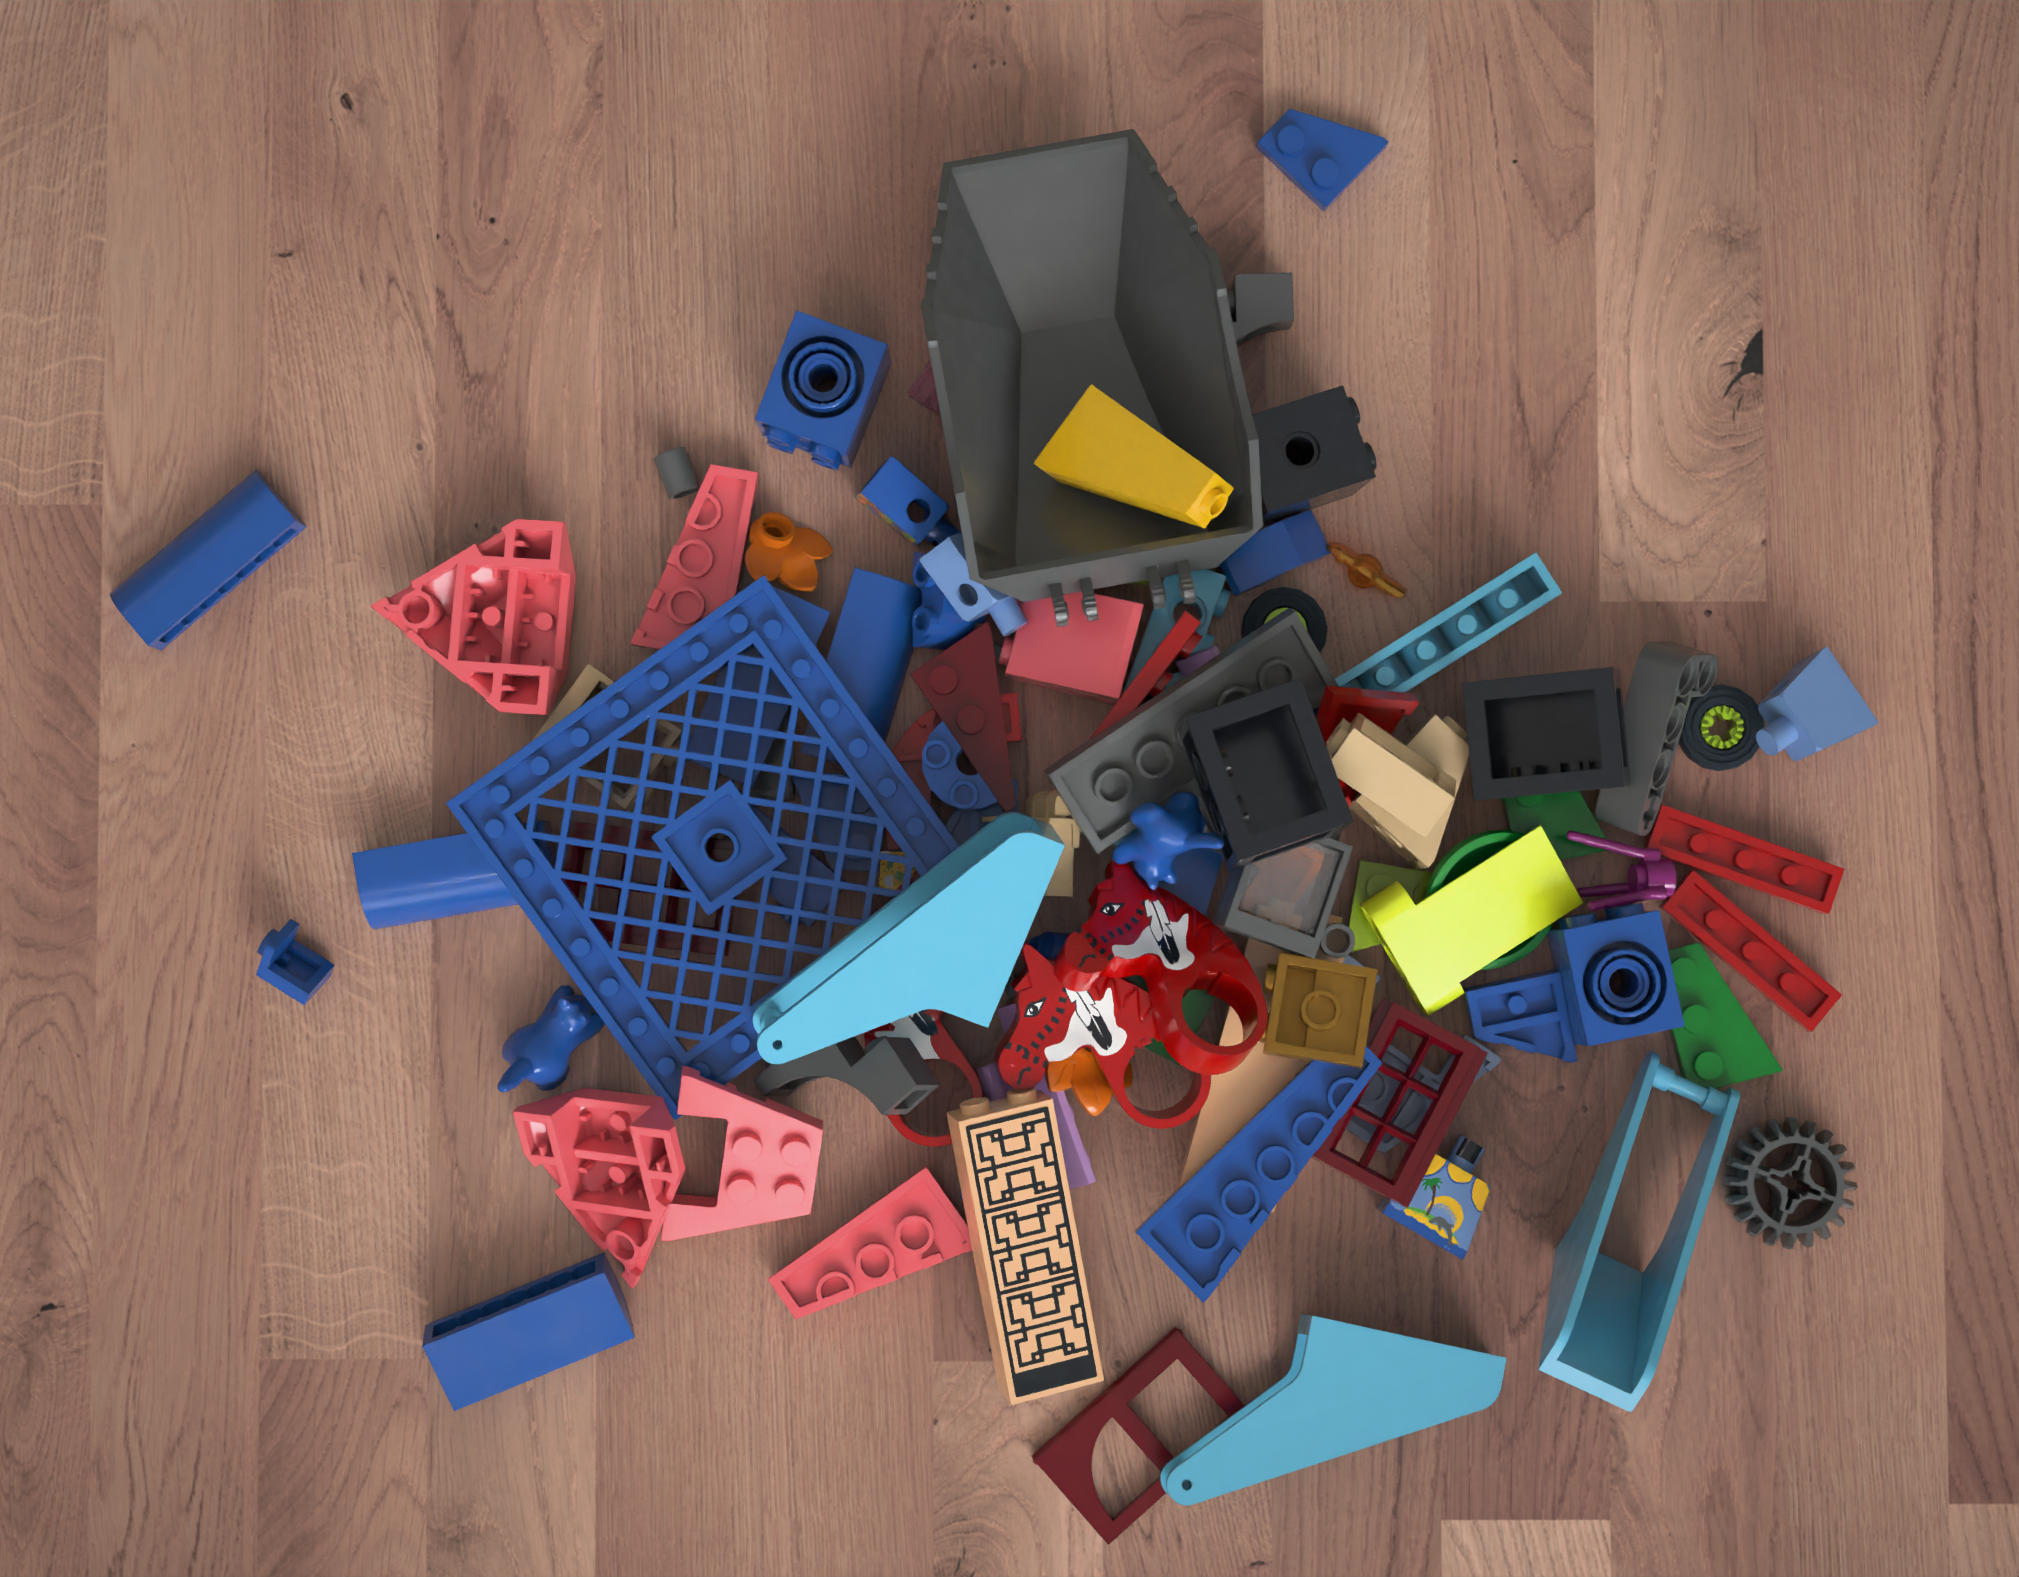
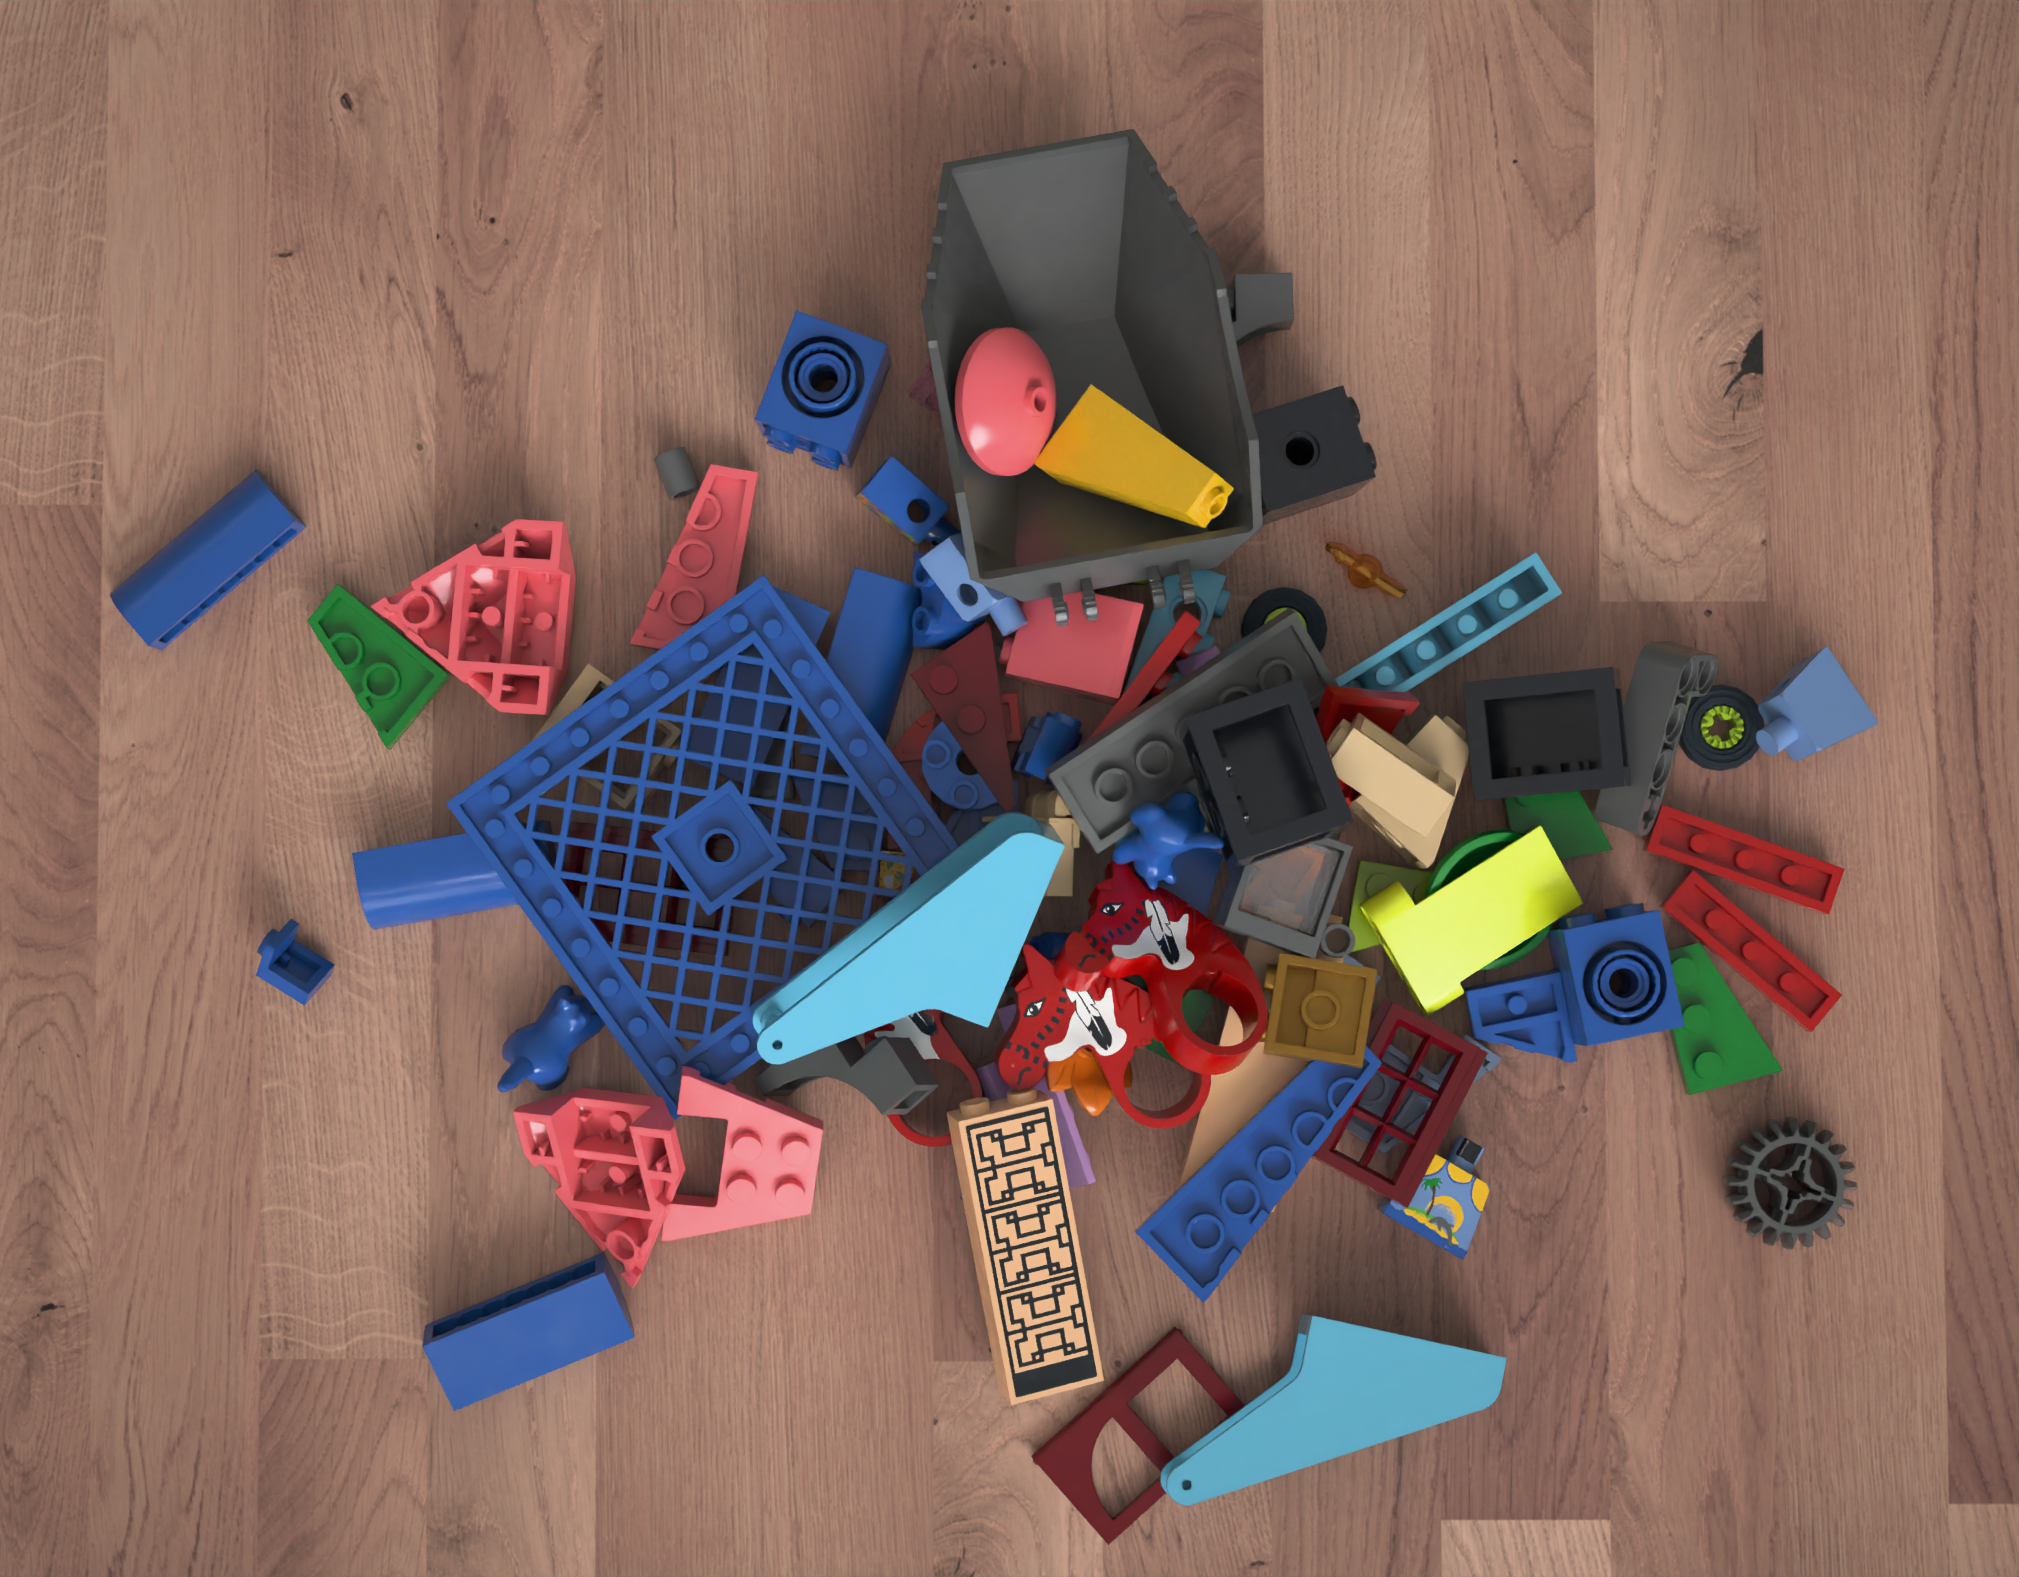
orange plate [745,512,833,591] -> none
coral wing [768,1166,972,1319] -> none
blue slope [1220,510,1332,596] -> none
blue wing [1256,109,1389,212] -> none
medium azure piece [1538,1051,1740,1412] -> none
magenta plant [1566,830,1676,911] -> none
none -> green wing [307,584,451,750]
none -> coral dish [955,328,1057,476]
none -> blue cylinder [1010,711,1083,787]

